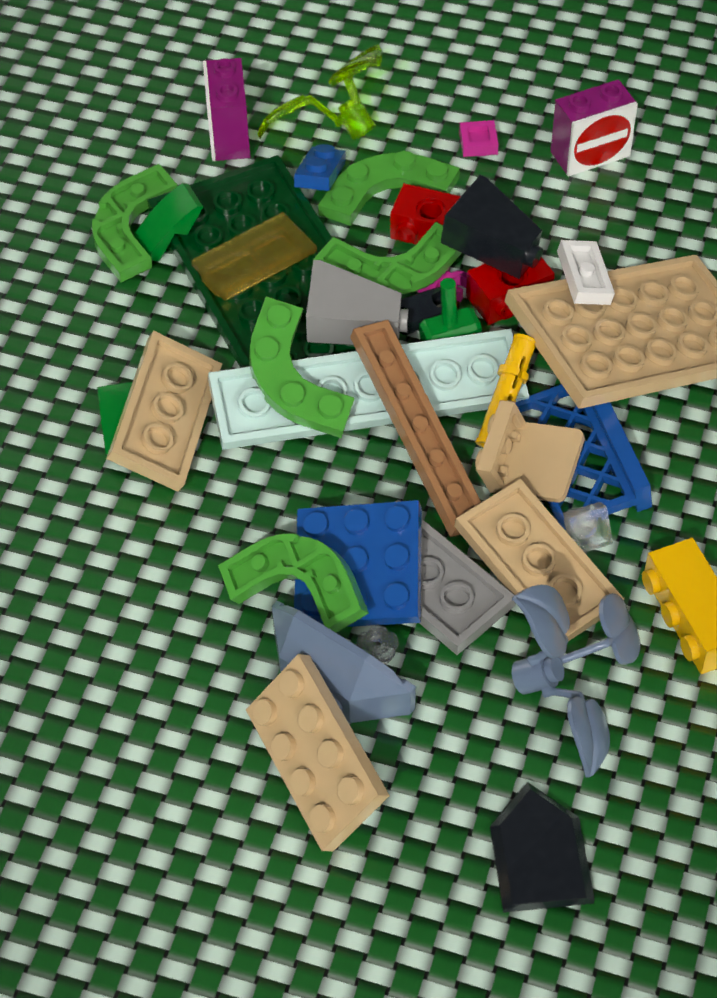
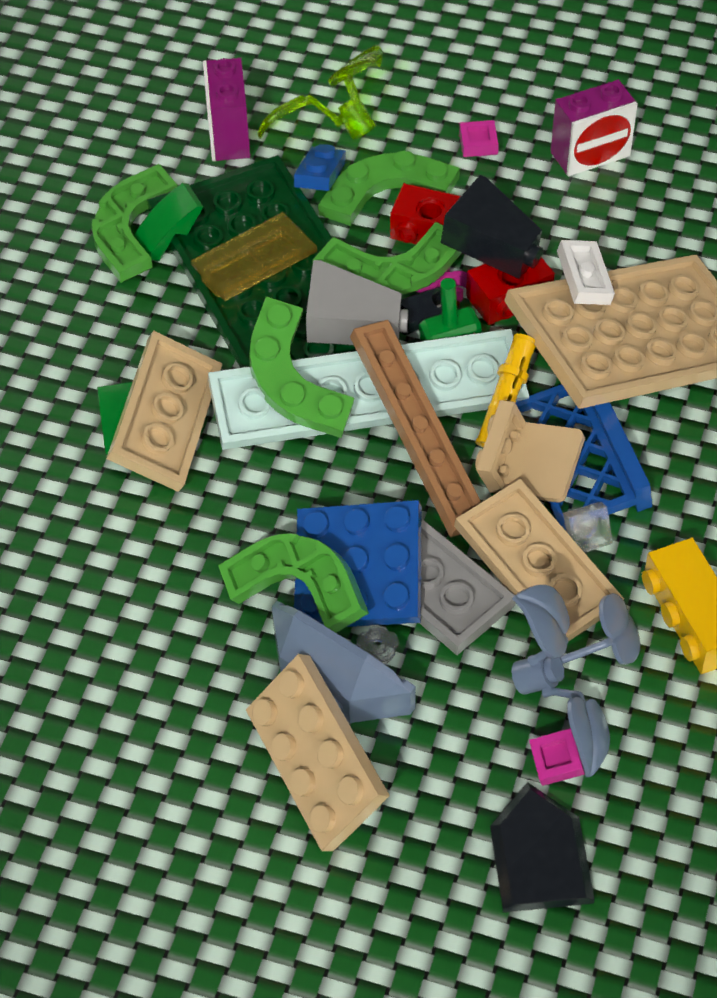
none -> dark pink plate [529,728,585,786]

